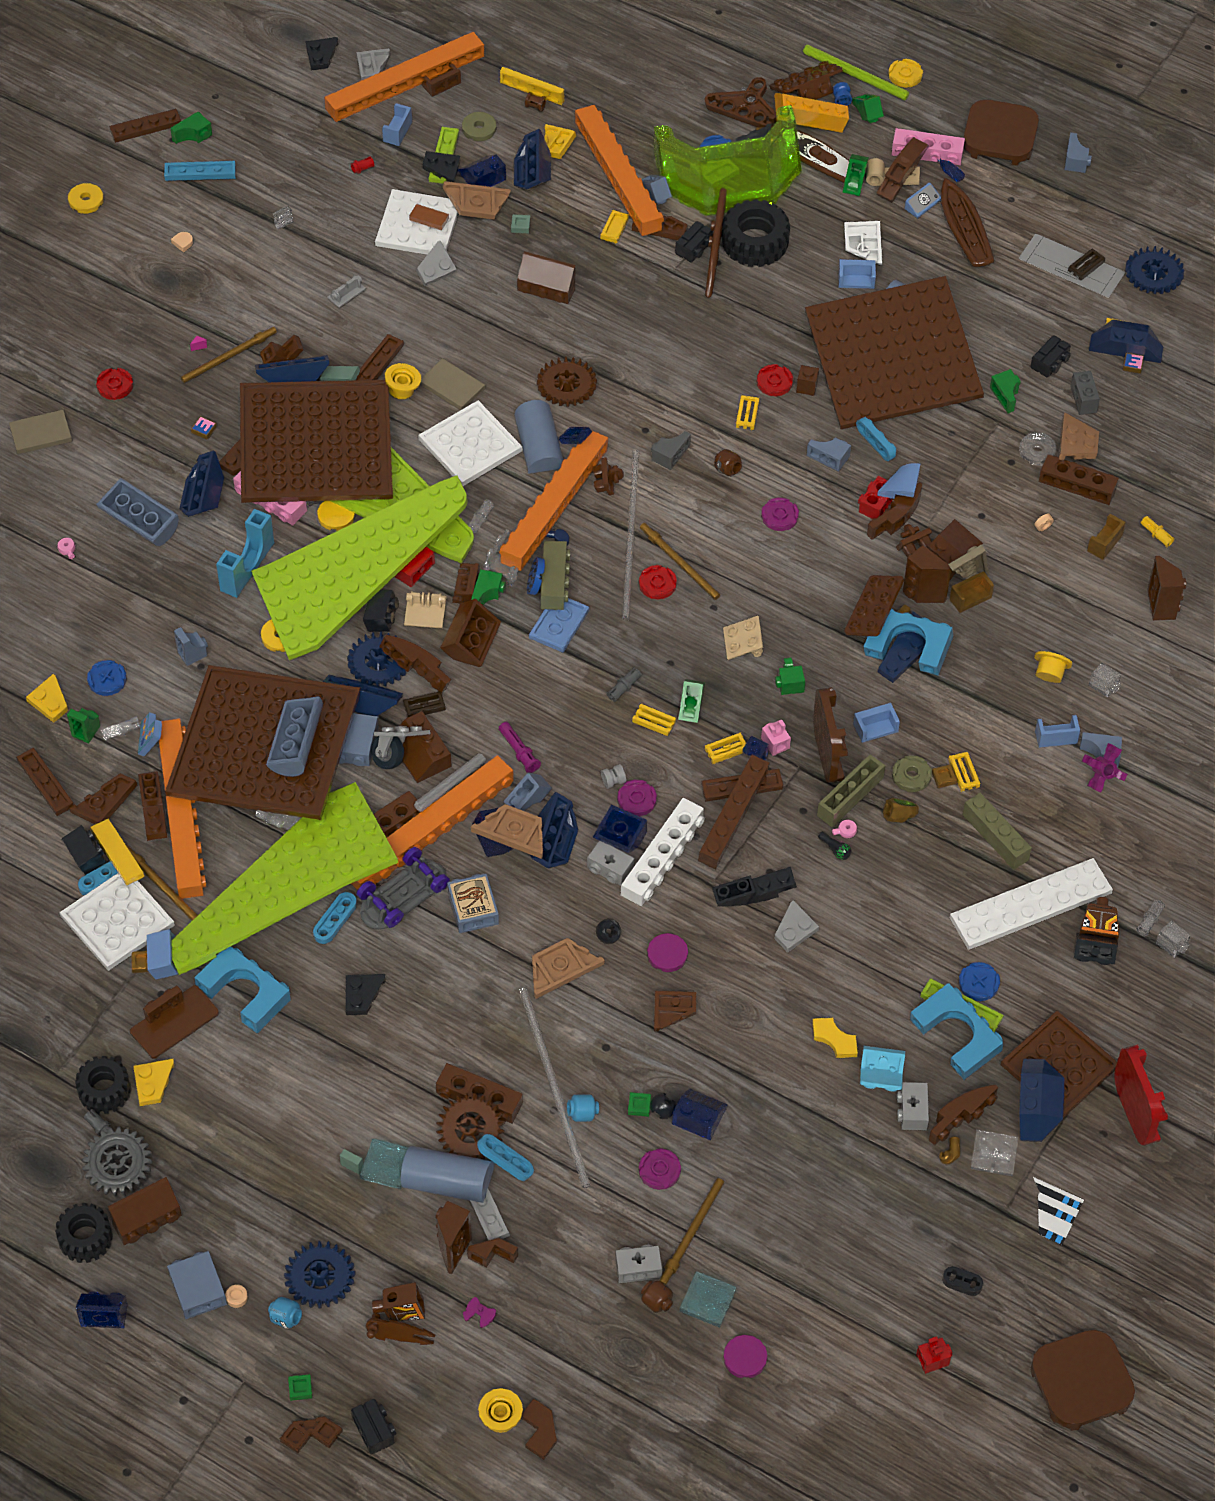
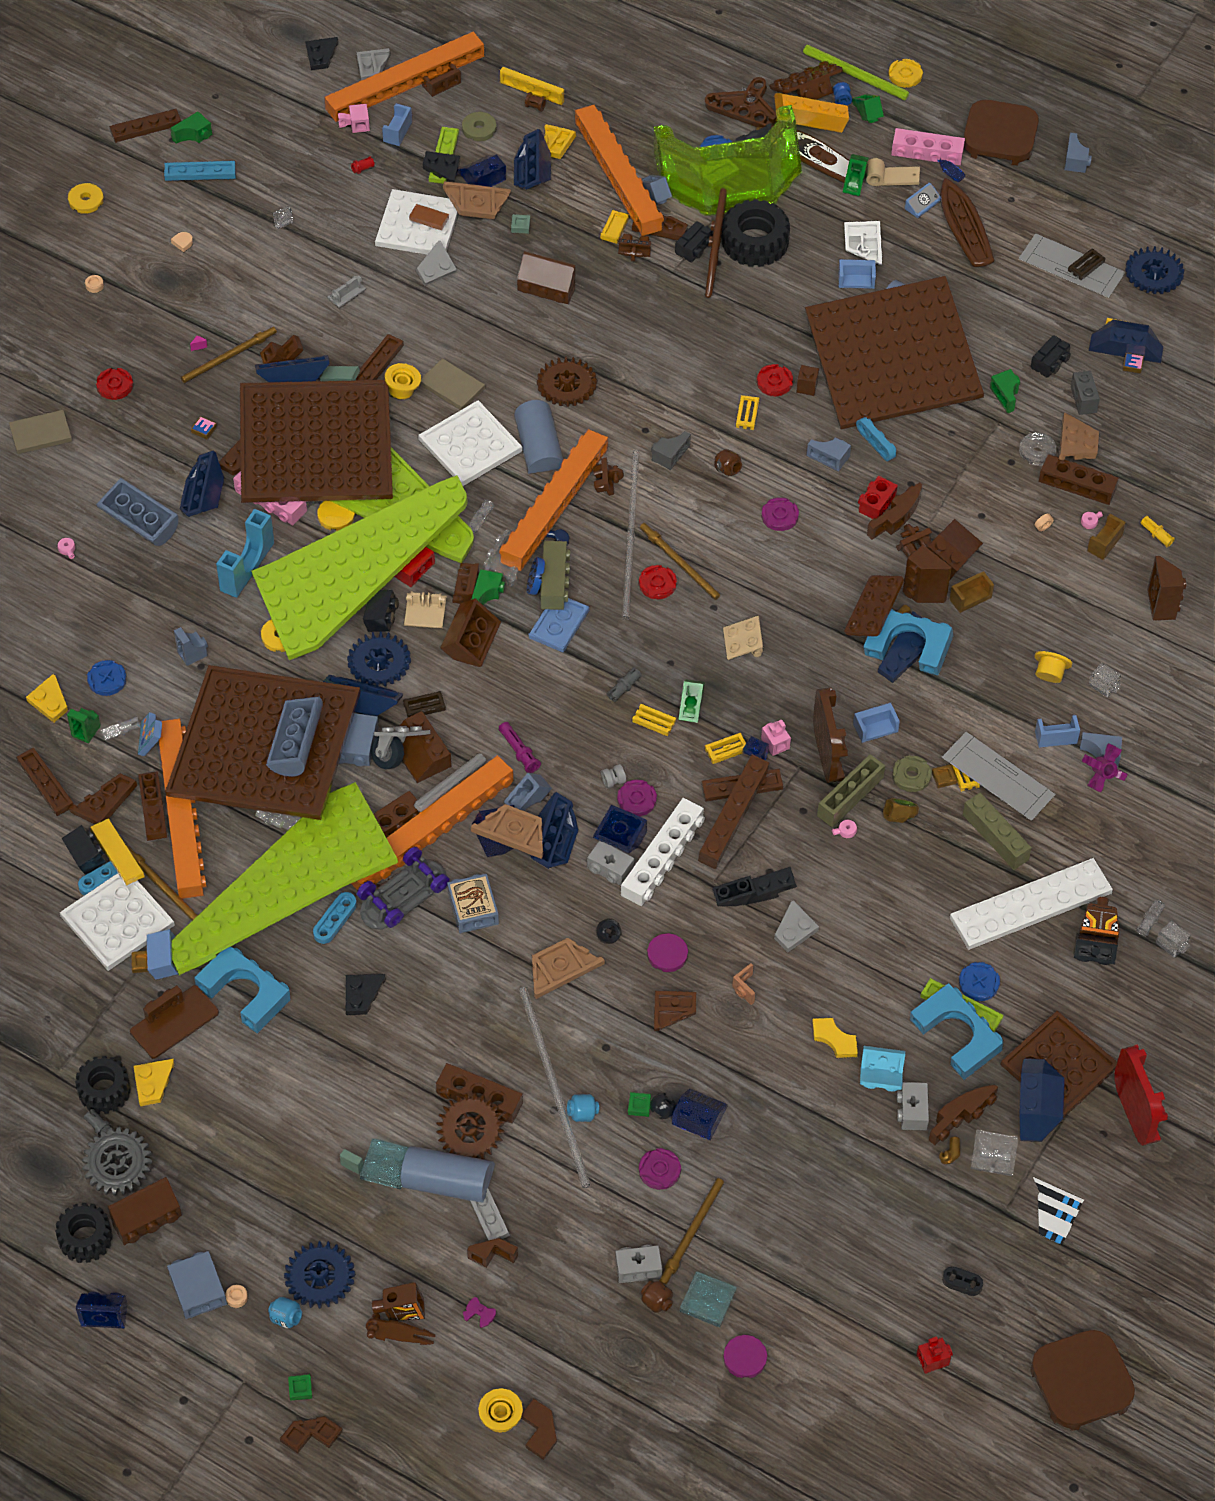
black brick [351,1399,396,1455] -> none
reddish brown slope [379,635,451,693] -> none
reddish brown slope [435,1201,472,1274] -> none
dark azure plate [477,1134,534,1181] -> none
clear blue tile [559,427,592,444] -> none
green brick [775,657,805,695] -> none
black piece [818,831,852,860] -> none
reddish brown slope [877,137,929,202] -> none
medium blue slope [878,463,920,499] -> none
dark tan wing [948,545,989,579] -> none
none -> light nougat tile [85,275,104,293]
none -> bright pink brick [338,104,370,133]
none -> reddish brown hips [618,234,651,262]
none -> nougat bracket [732,963,755,1005]
none -> light grey sticker [942,732,1055,820]
none -> bright pink piece [1081,511,1103,529]

